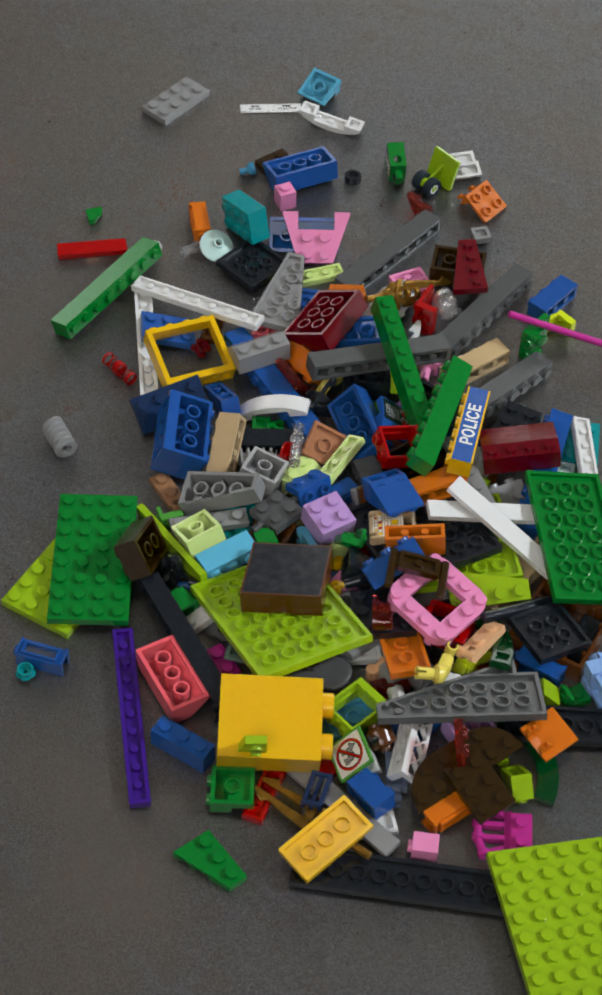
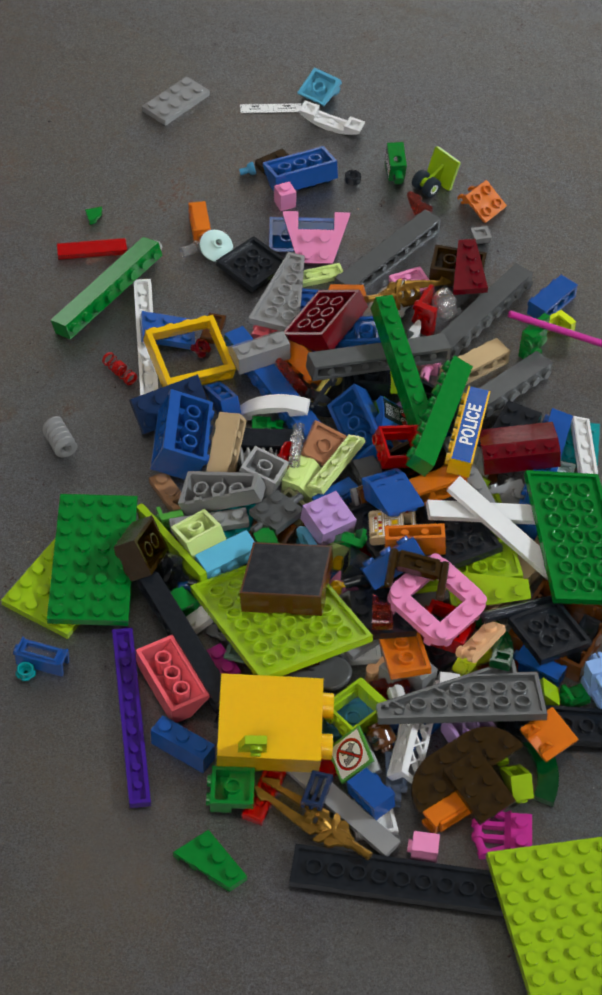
white tile [131,275,265,331] -> none
teal brick [221,190,270,245] -> none
yellow plate [278,795,373,884] -> none
blue bracket [285,469,333,507] -> none
light yellow arm [414,641,459,684] -> none
white slope [450,150,482,180] -> none
clear red plate [454,718,470,767] -> none

